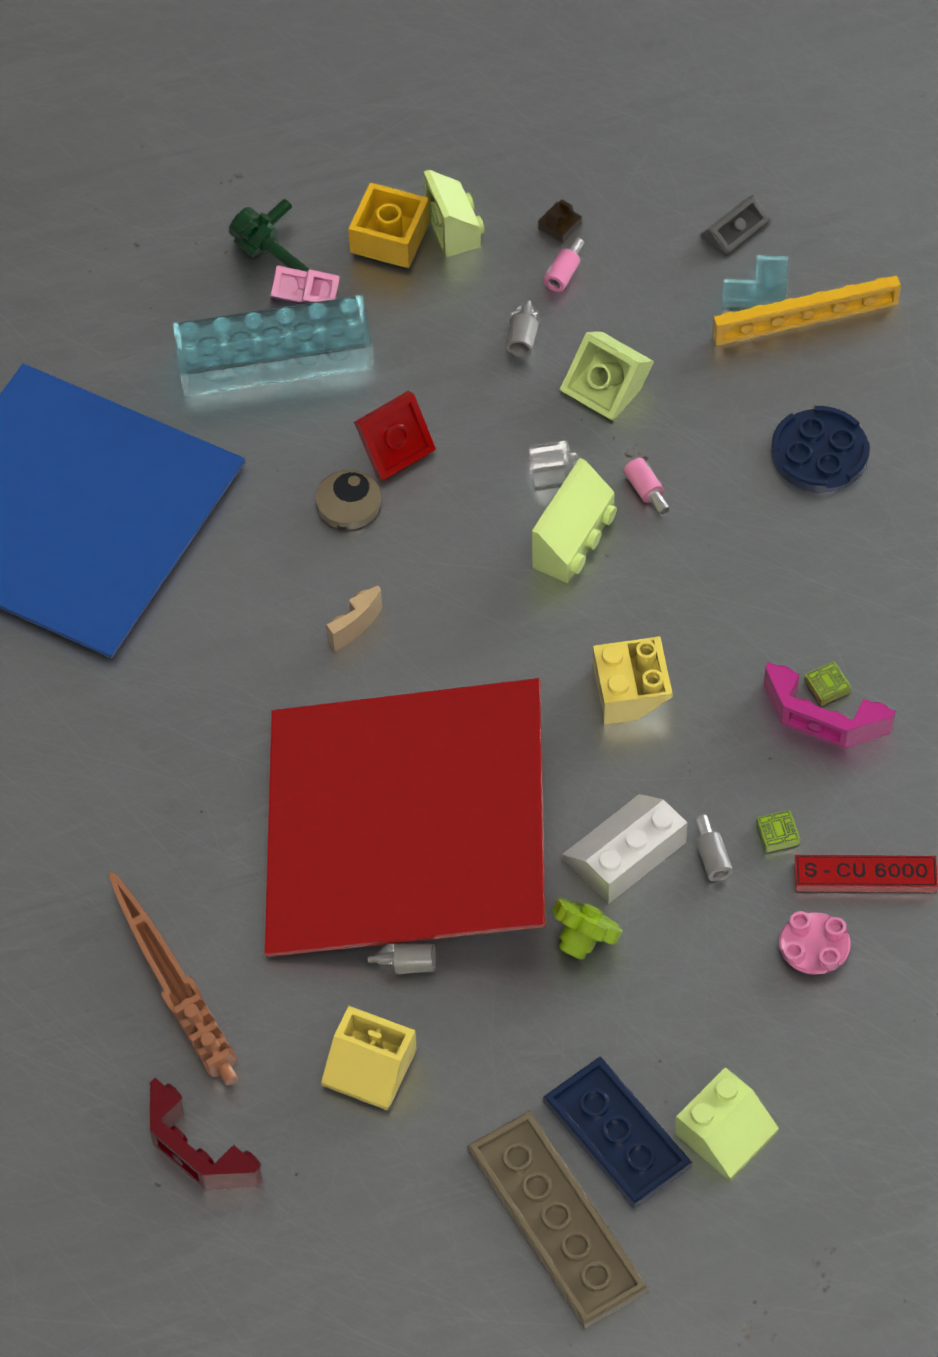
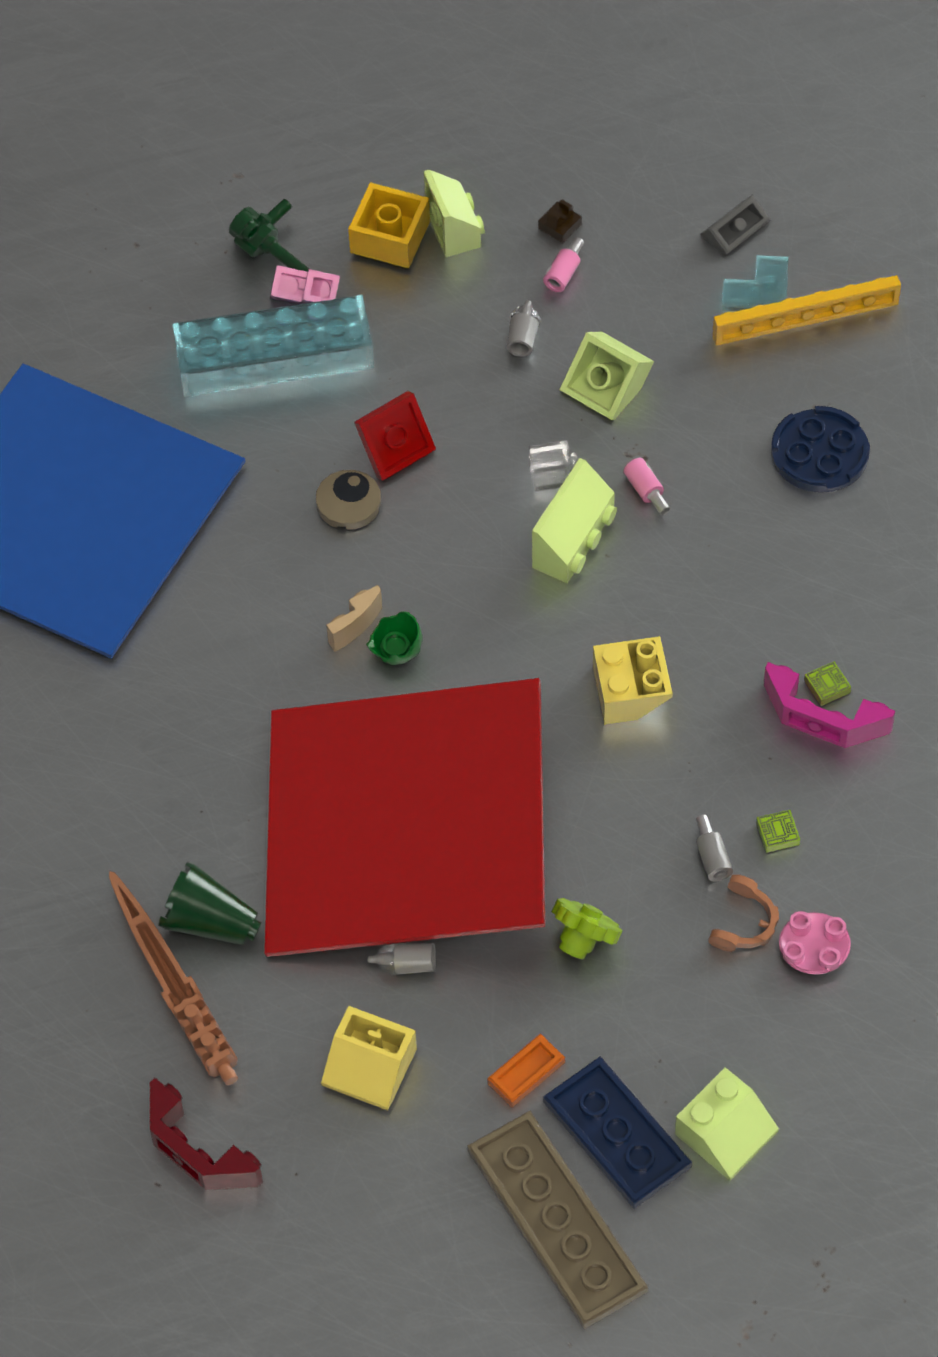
white slope [561,794,688,904] -> none
red tile [794,855,938,893] -> none
none -> dark green cone [158,862,262,945]
none -> green hair [366,611,423,665]
none -> orange tile [487,1033,565,1108]
none -> nougat piece [708,875,779,952]

